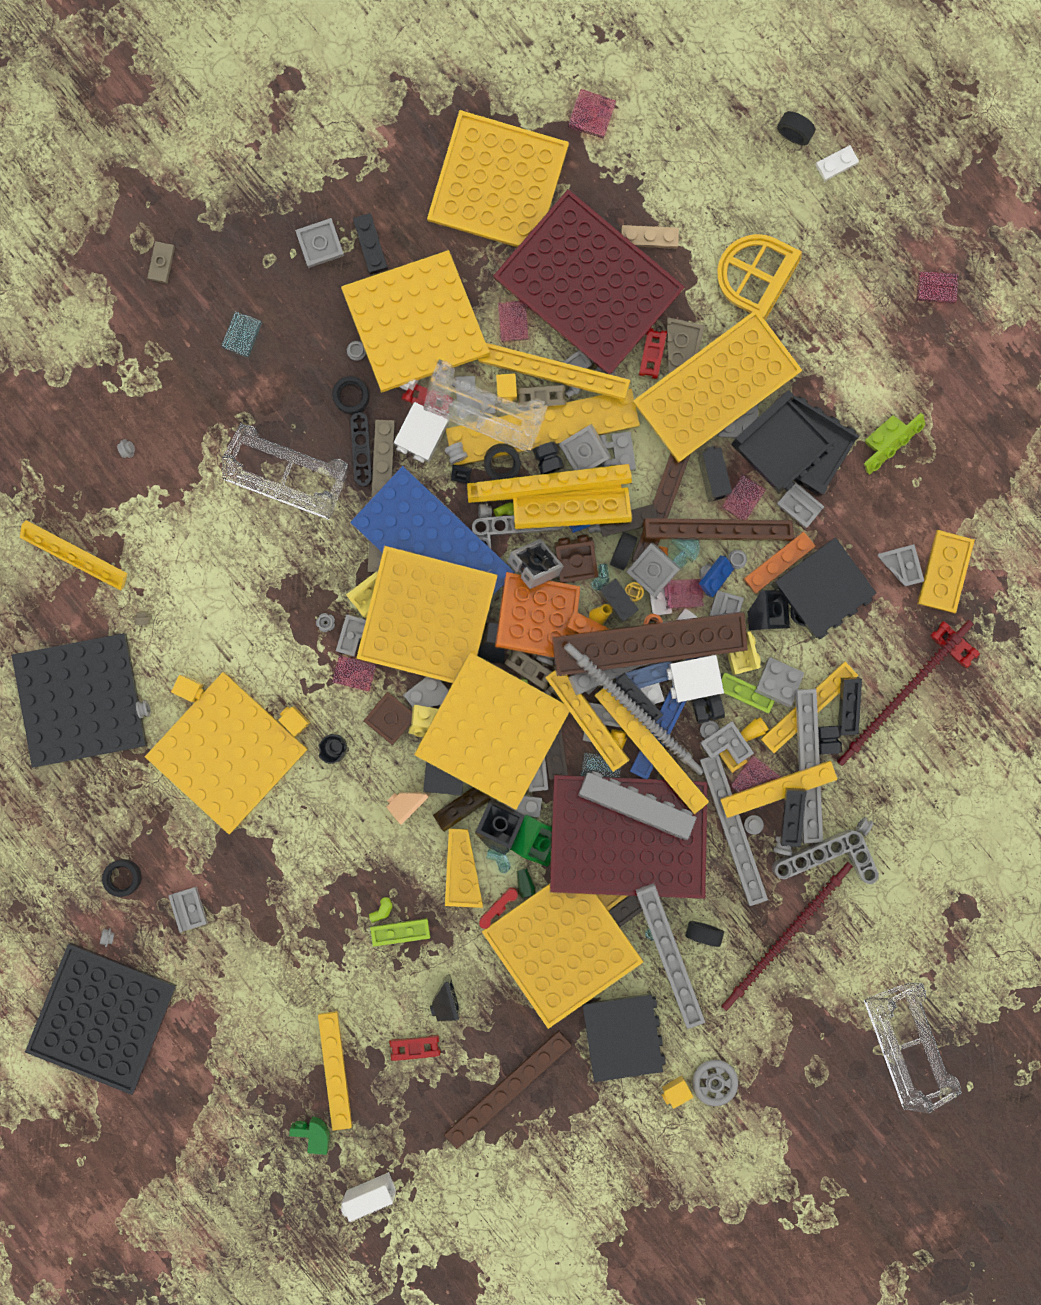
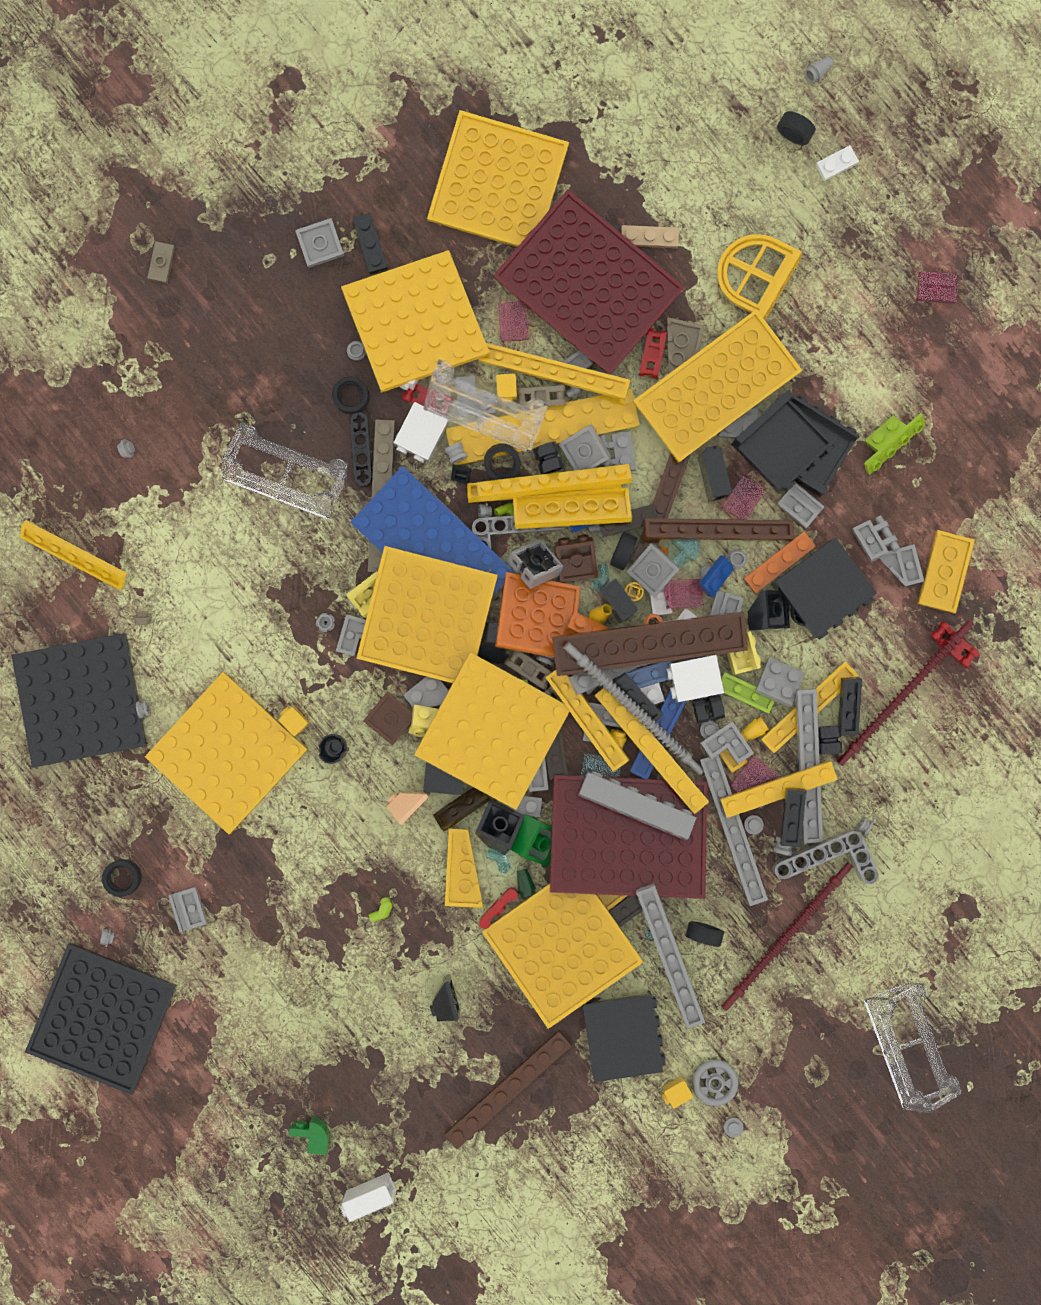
yellow brick [171,675,204,702] -> none
clear light blue plate [221,311,262,358] -> none
yellow plate [318,1011,352,1131] -> none
clear pink plate [332,655,377,692] -> none
lime plate [370,918,430,947] -> none
red plate [389,1035,441,1061] -> none
clear pink plate [568,89,616,139] -> none
none -> light grey plate [724,1117,743,1138]
none -> light grey cone [804,56,833,83]
none -> light grey plate [852,516,900,562]

